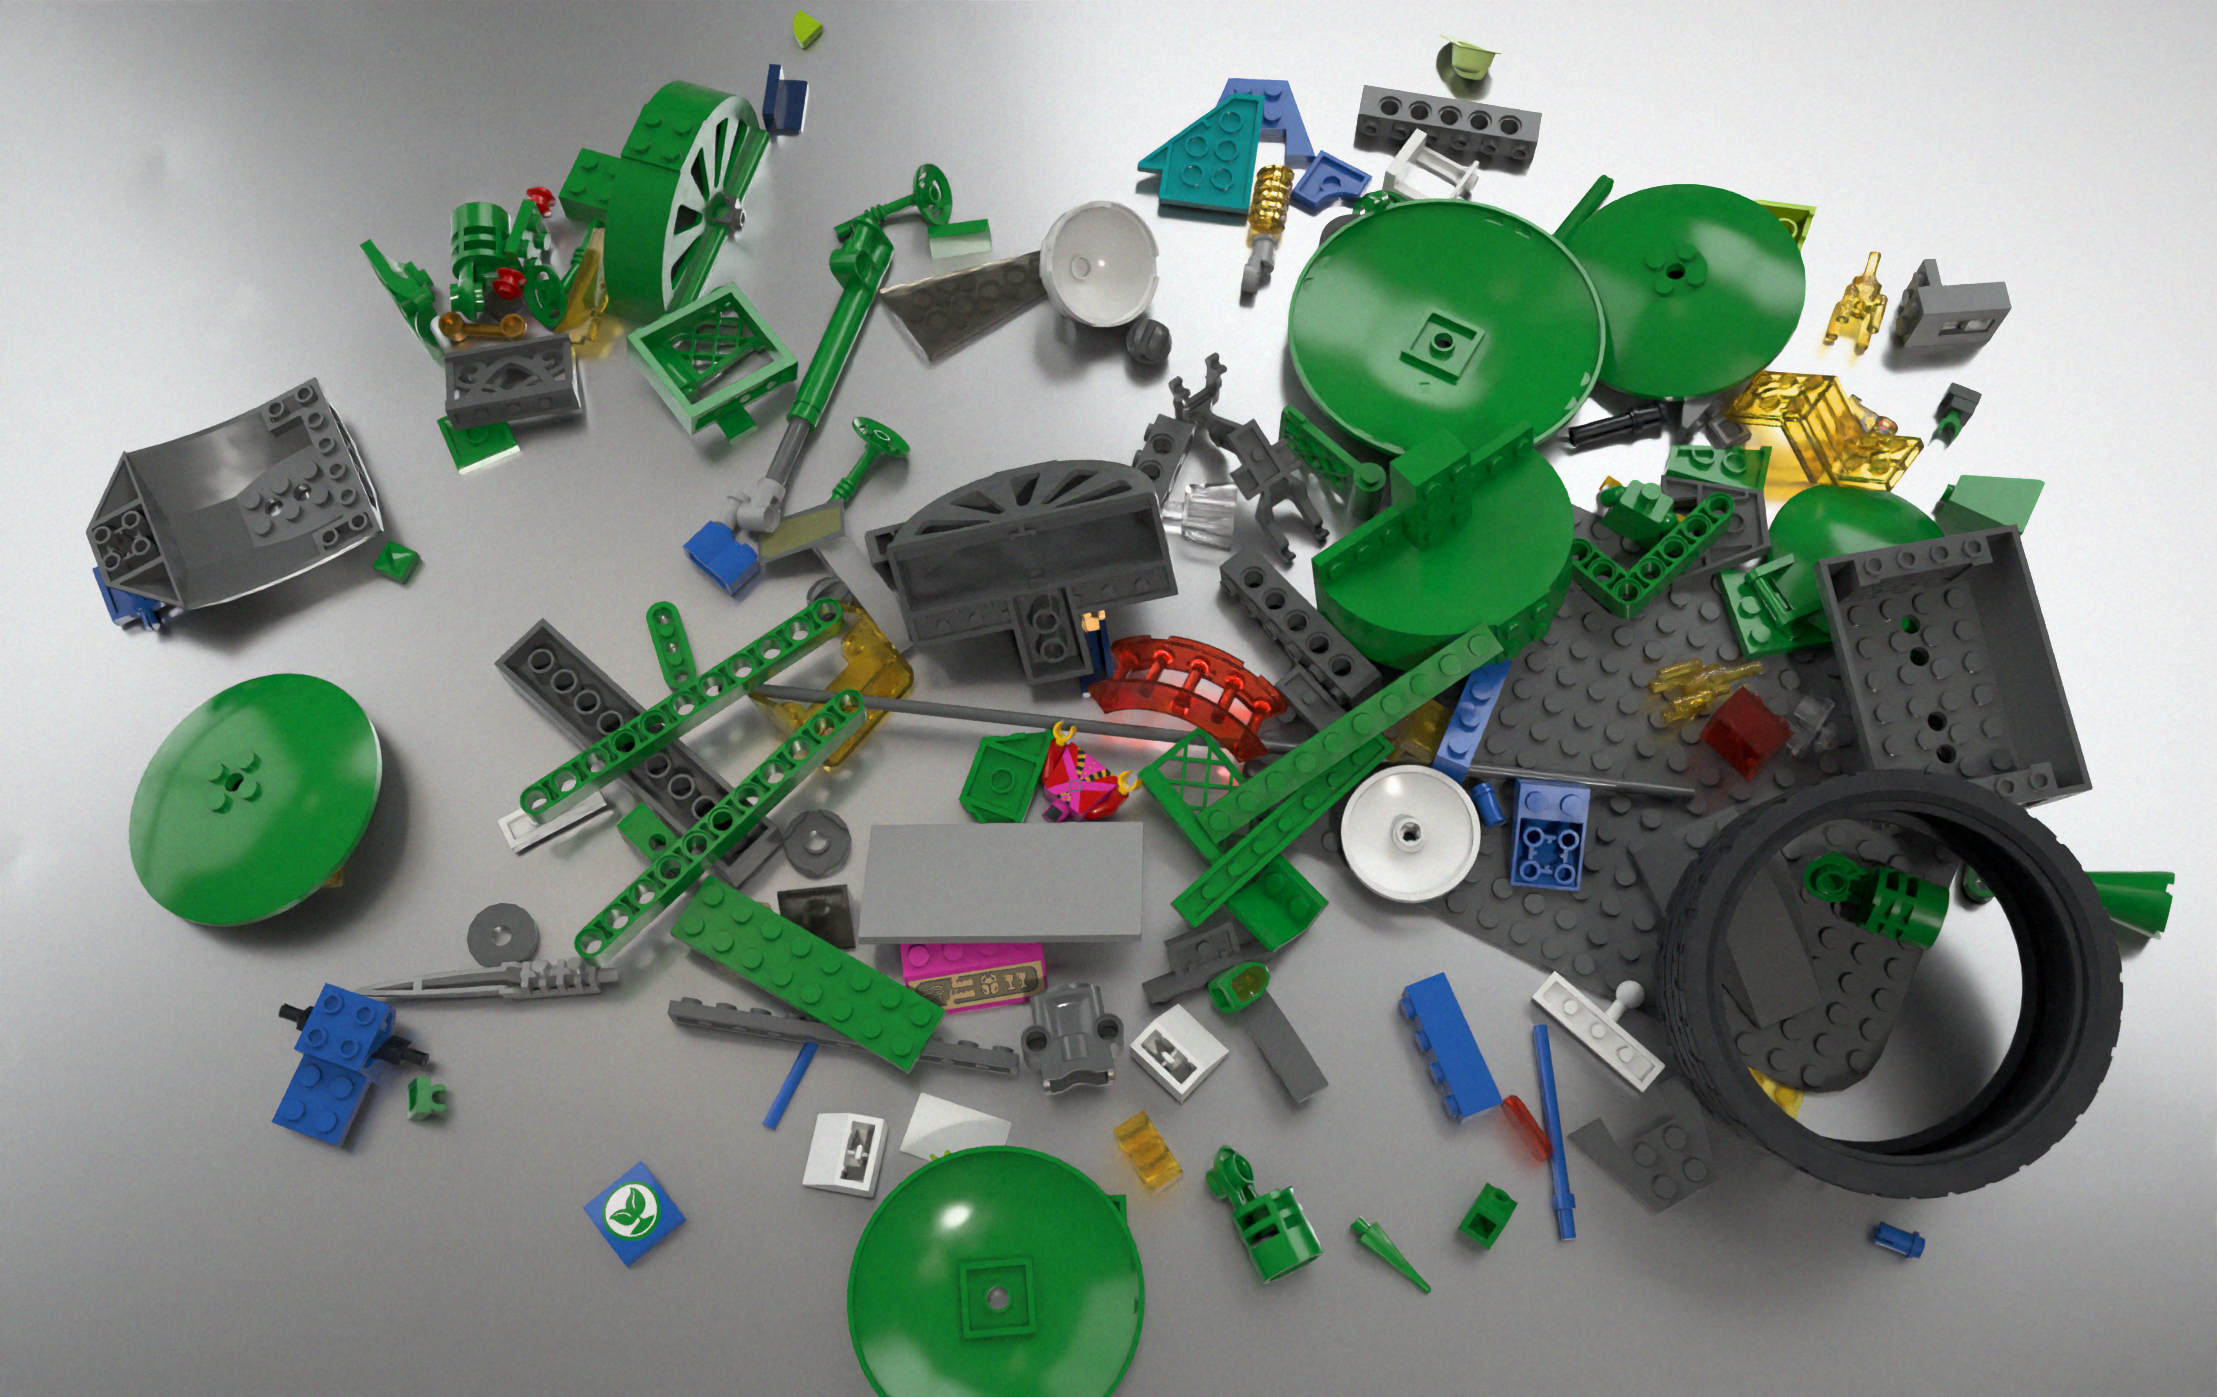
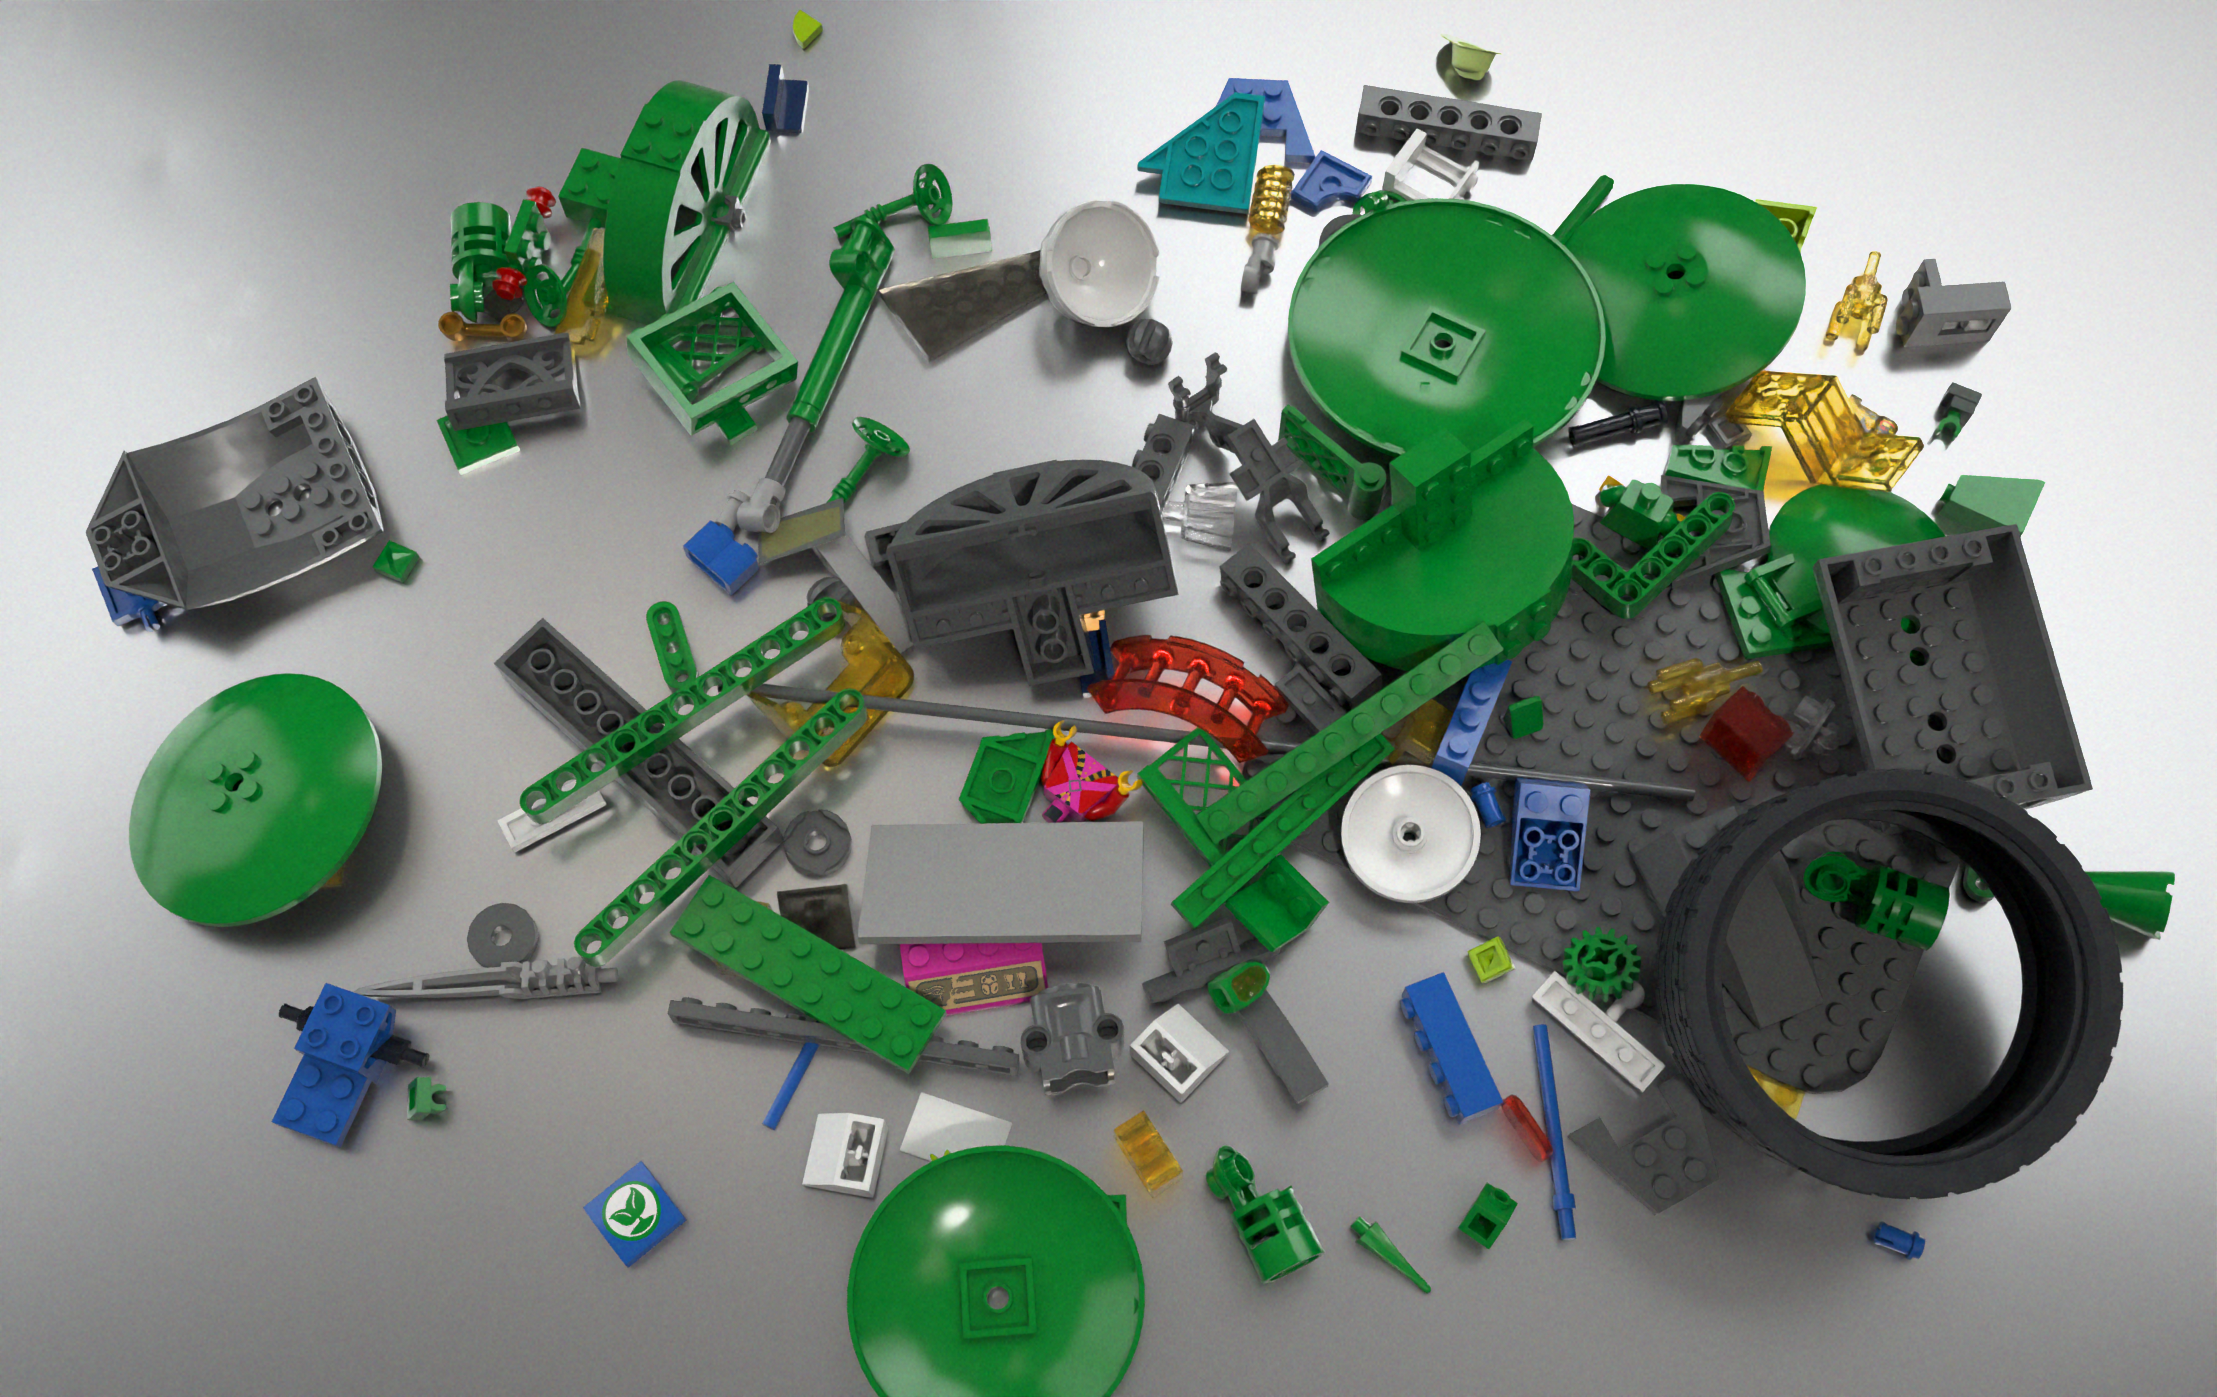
green slope [359,239,444,360] -> none
green torso [616,802,681,878] -> none
none -> lime tile [1467,936,1515,984]
none -> green slope [1503,695,1544,739]
none -> green gear [1563,927,1641,1002]

